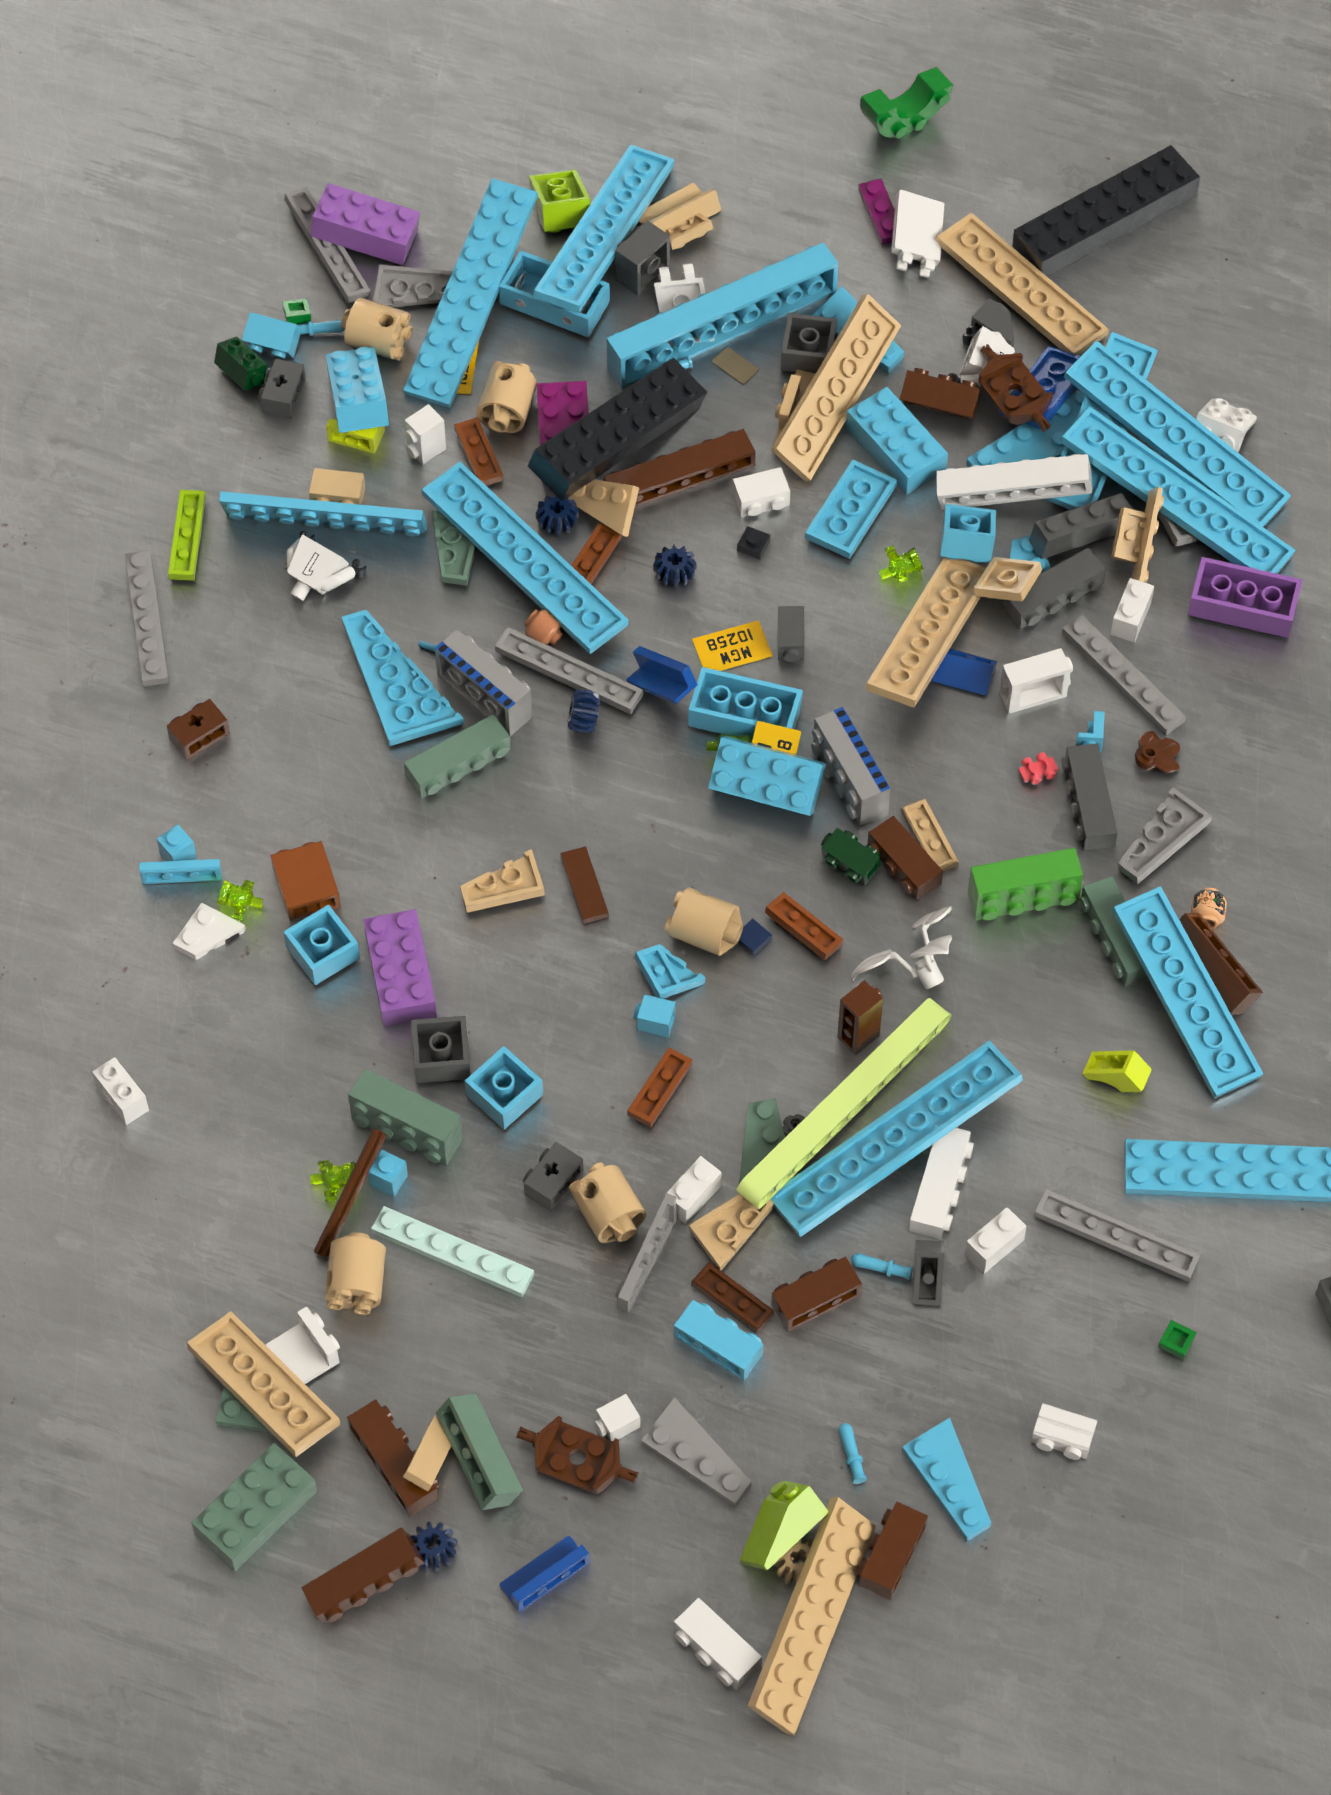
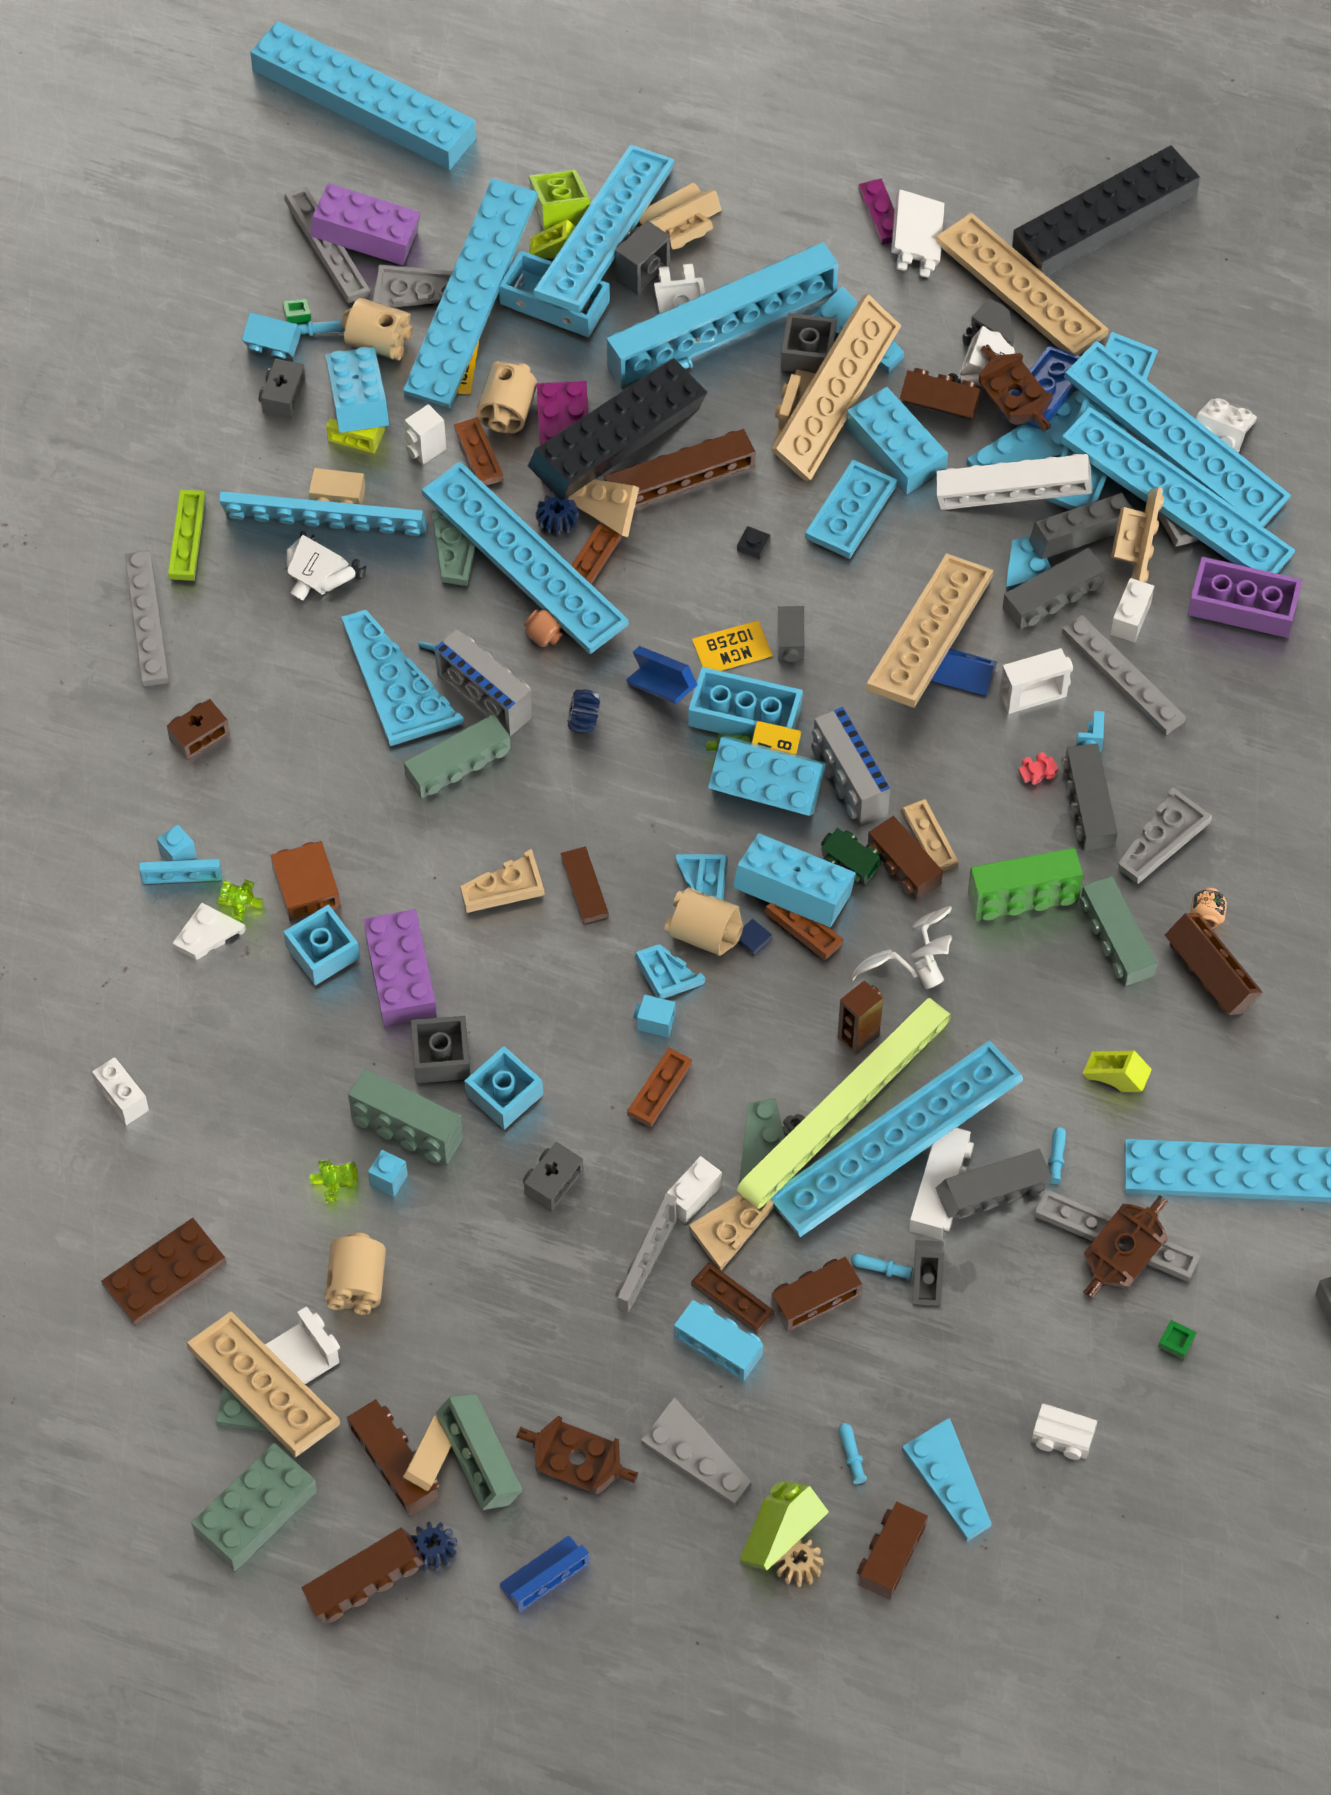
dark green brick [214,336,267,391] -> none
reddish brown axle [314,1129,386,1258] -> none
light aqua plate [371,1206,534,1298] -> none
light grey plate [495,627,643,715] -> none
tan cylinder [569,1162,646,1243] -> none
white brick [594,1394,640,1441] -> none
dark blue gear [653,544,697,589] -> none
white brick [674,1598,762,1690] -> none
dark tan sticker [711,346,759,384] -> none
white brick [733,467,790,517] -> none
tan plate [748,1497,876,1735] -> none
green brick [860,67,953,138] -> none
clear neon green piece [879,545,924,583] -> none
medium azure brick [940,504,996,563] -> none
white brick [965,1207,1027,1274] -> none
tan plate [974,557,1042,602] -> none
medium azure plate [1112,886,1263,1099] -> none
reddish brown plate [1135,731,1180,773] -> none
none -> reddish brown plate [101,1217,226,1326]
none -> medium azure brick [250,21,476,170]
none -> neon yellow arch [529,220,576,259]
none -> medium azure wing [676,854,728,900]
none -> medium azure piece [733,833,856,928]
none -> dark grey brick [936,1149,1053,1219]
none -> medium azure piece [1048,1127,1066,1184]
none -> reddish brown plate [1083,1195,1168,1299]

